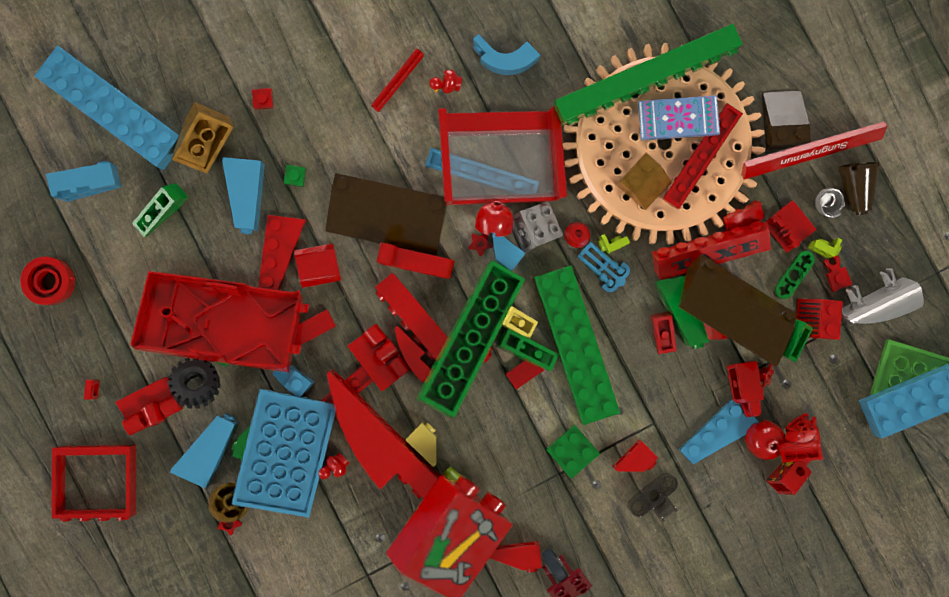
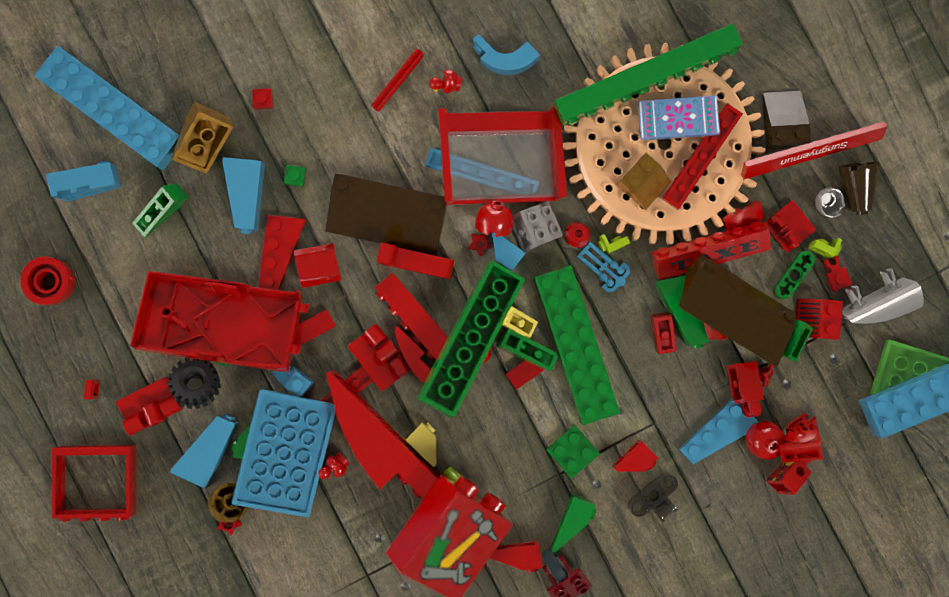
none -> green slope [550,494,597,552]

